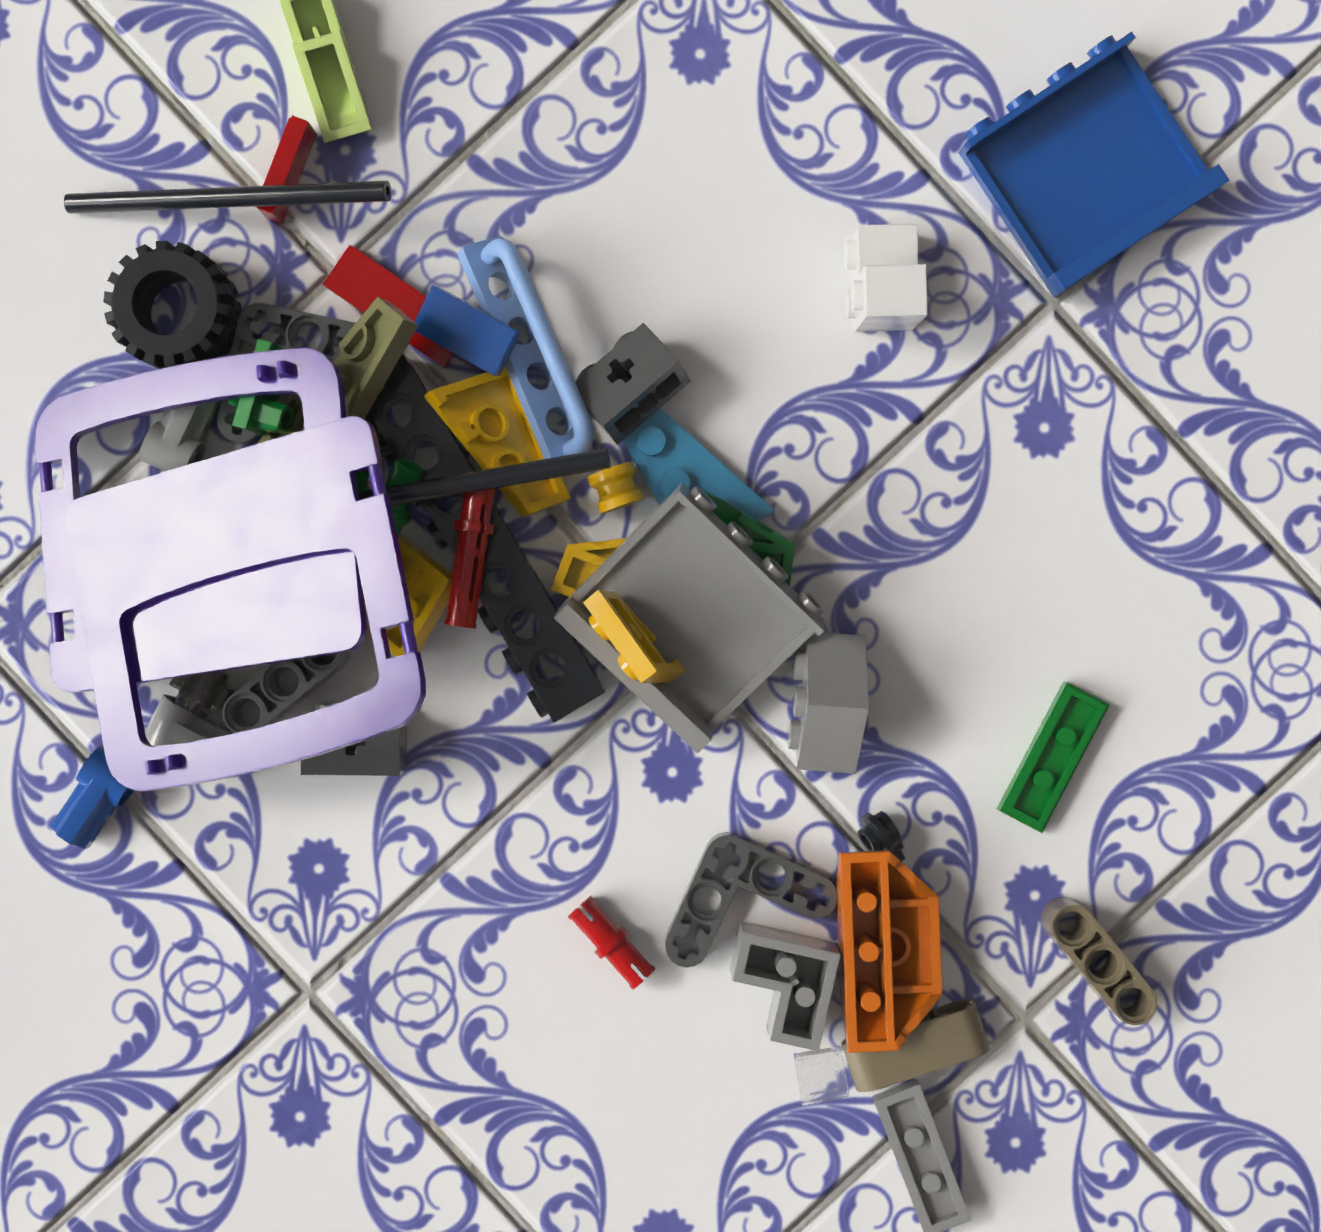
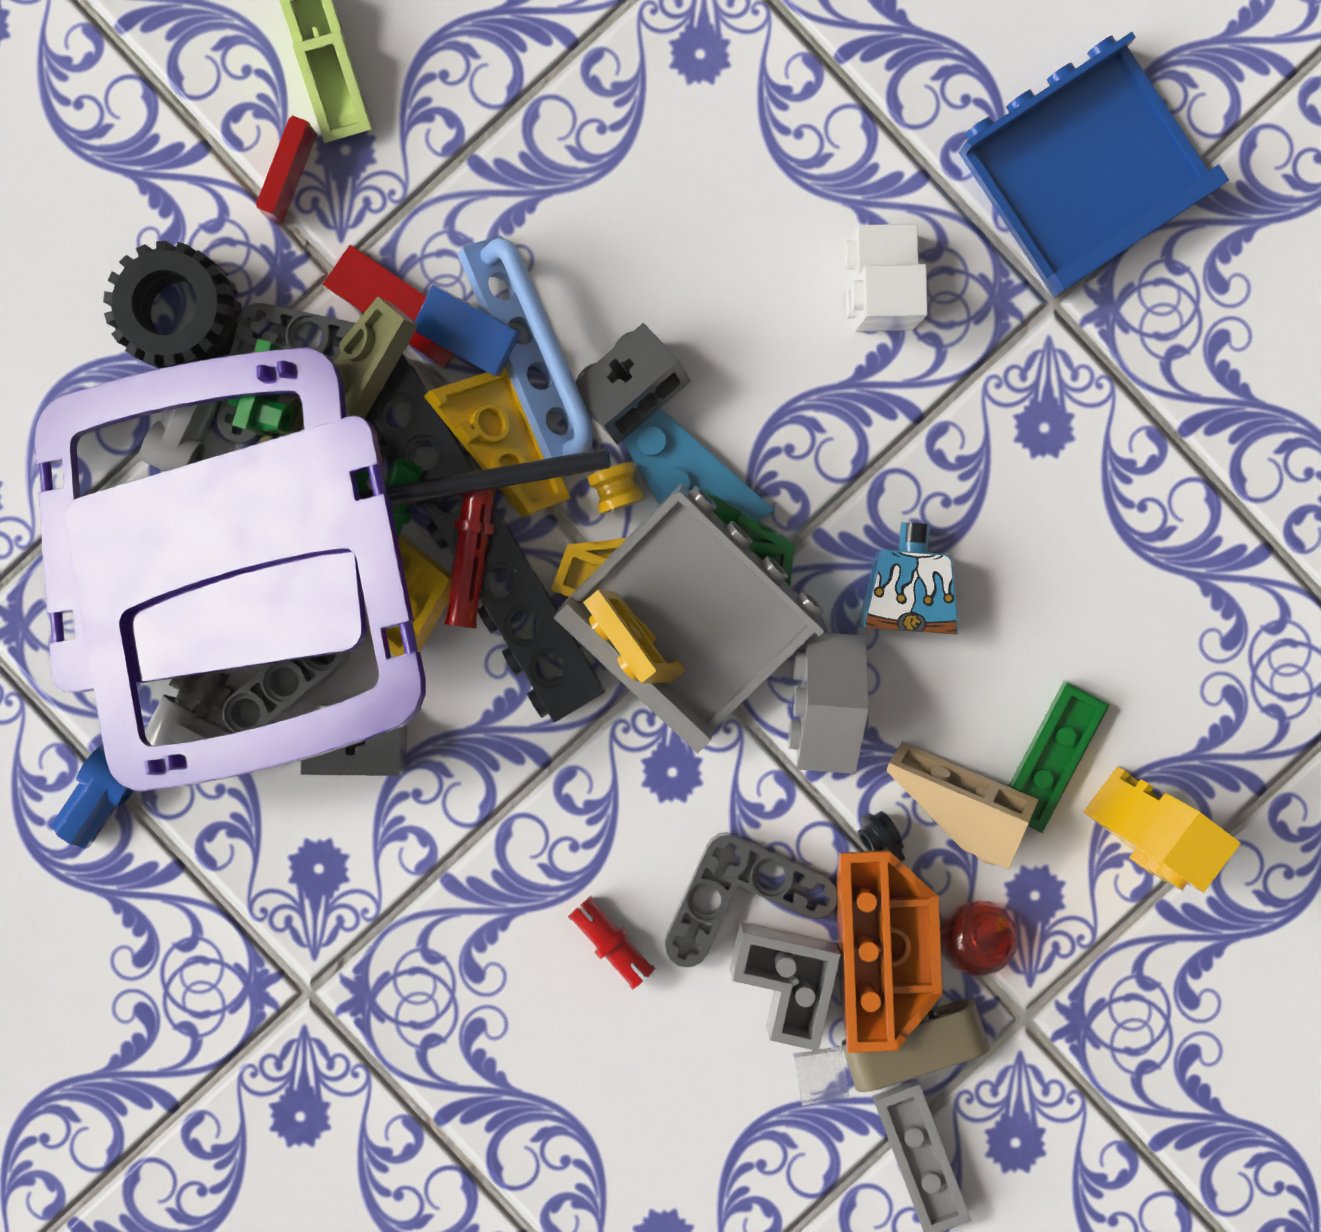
black piece [64,181,392,214] -> none
dark tan beam [1041,897,1157,1025] -> none
none -> torso [858,522,958,635]
none -> tan slope [886,742,1038,870]
none -> clear red hair [940,901,1017,976]
none -> yellow wedge [1083,766,1241,893]

